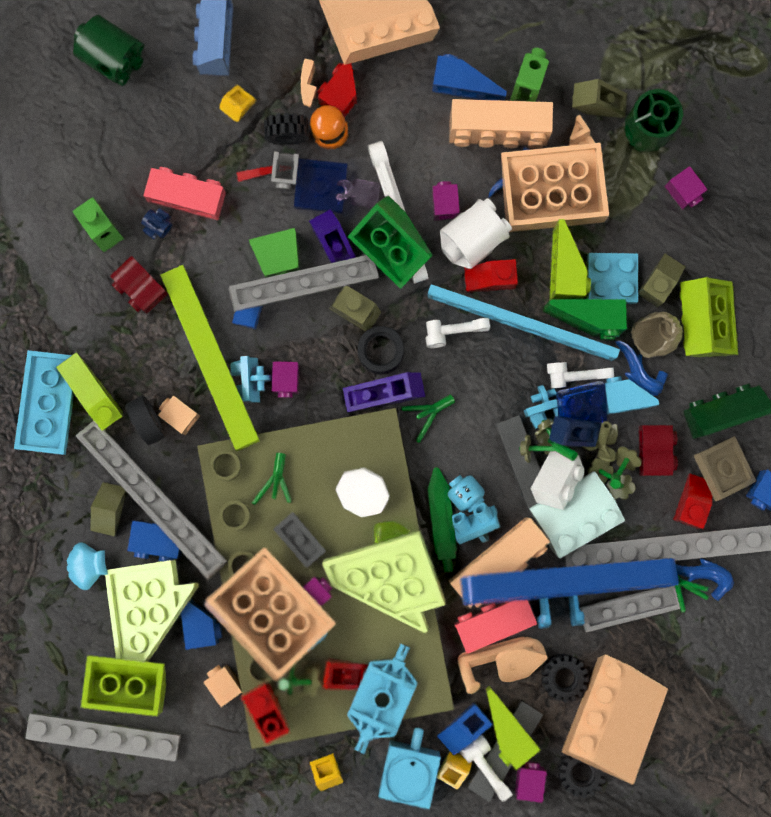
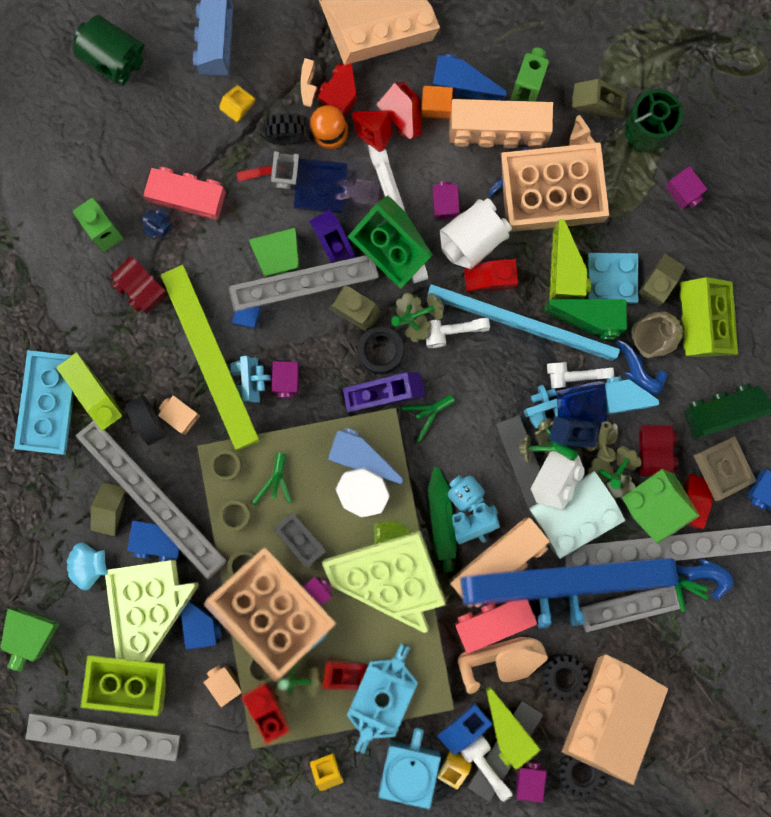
none -> bright green torso [0,607,60,671]
none -> medium blue slope [328,428,403,485]
none -> red slope [352,111,393,152]
none -> slope [376,81,422,140]
none -> olive plant [391,293,444,342]
none -> orange panel [421,86,453,119]
none -> bright green slope [622,469,700,544]

